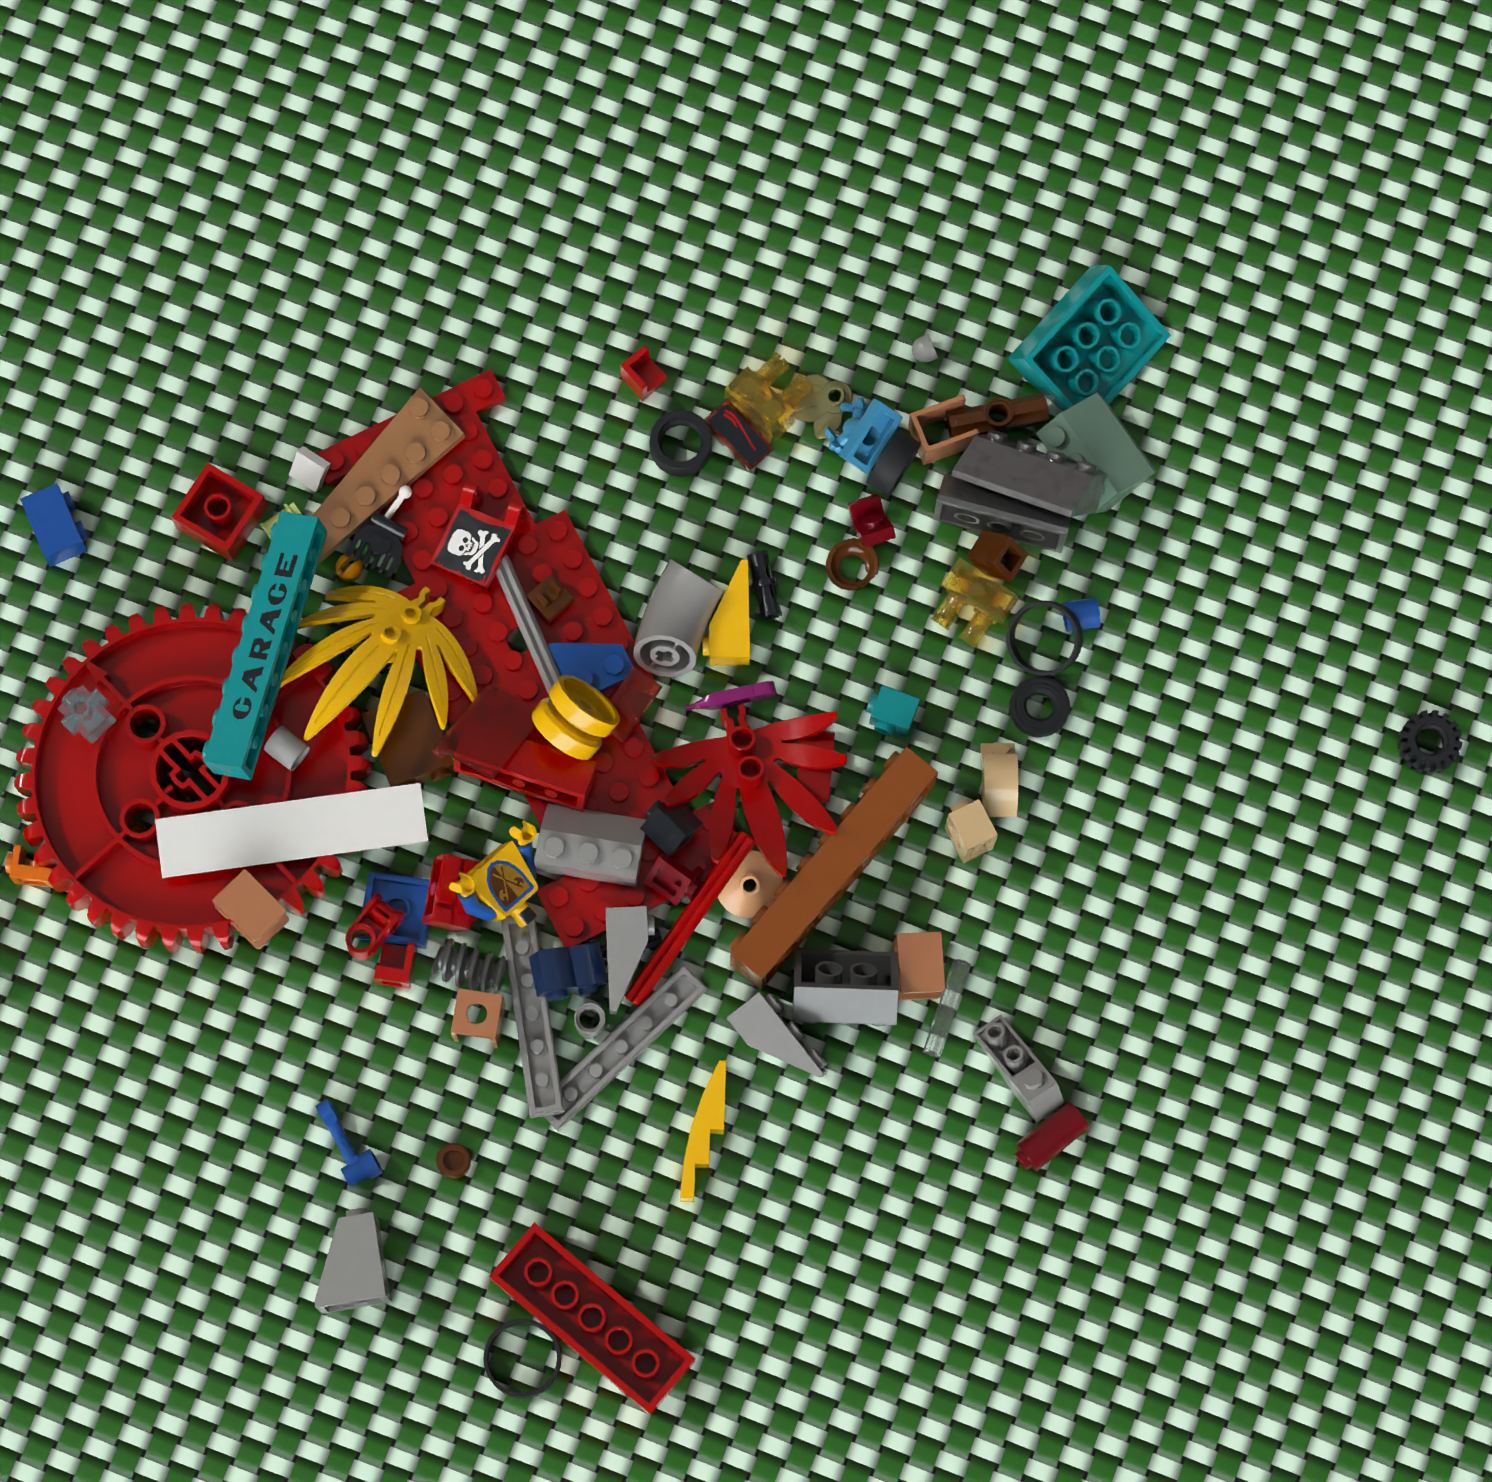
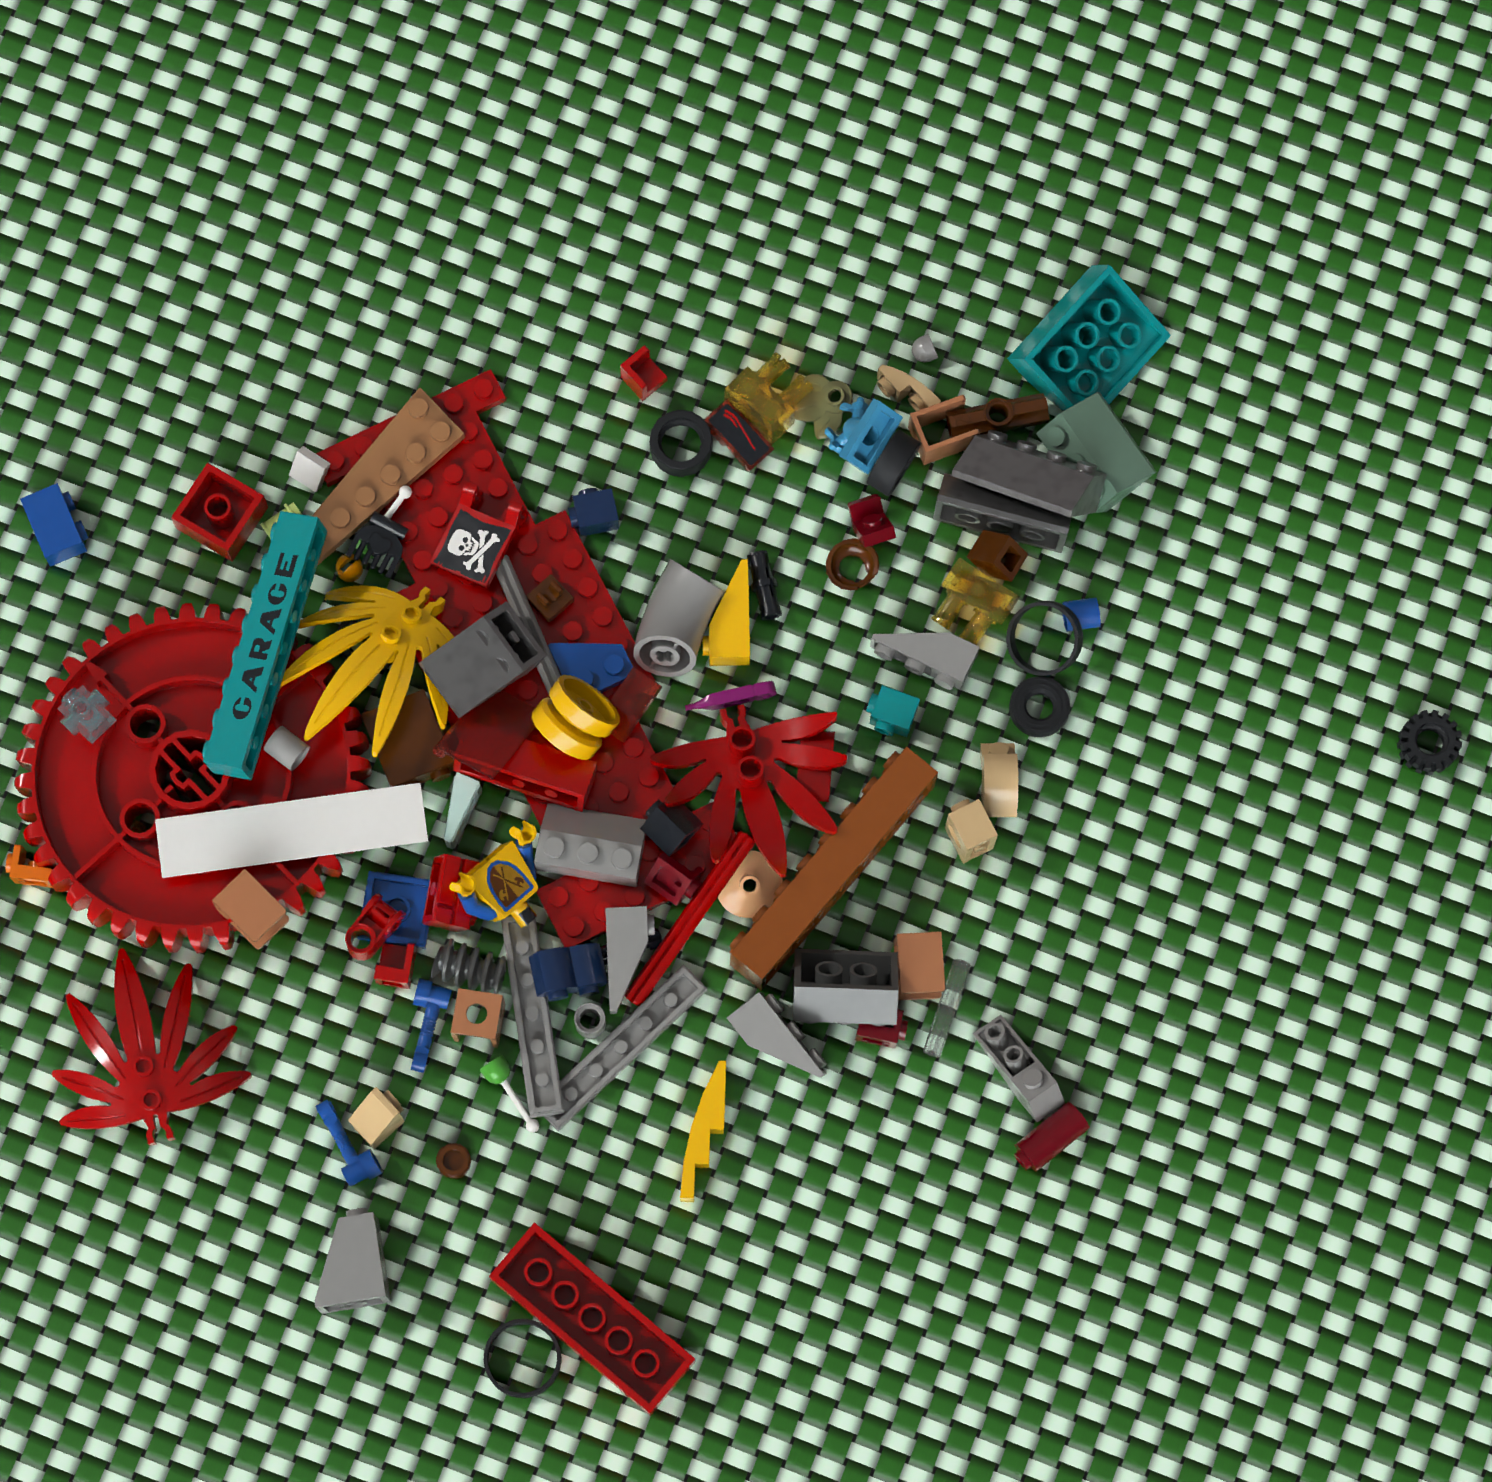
none -> red plant [52,948,252,1146]
none -> tan slope [348,1087,405,1150]
none -> blue brick [410,978,452,1073]
none -> flat silver slope [418,601,547,718]
none -> light aqua slope [444,772,482,849]
none -> hinge [480,1055,540,1133]
none -> dark blue brick [568,488,619,537]
none -> dark red bracket [855,1009,908,1049]
none -> light grey slope [870,632,980,690]
none -> tan slope [877,364,941,411]

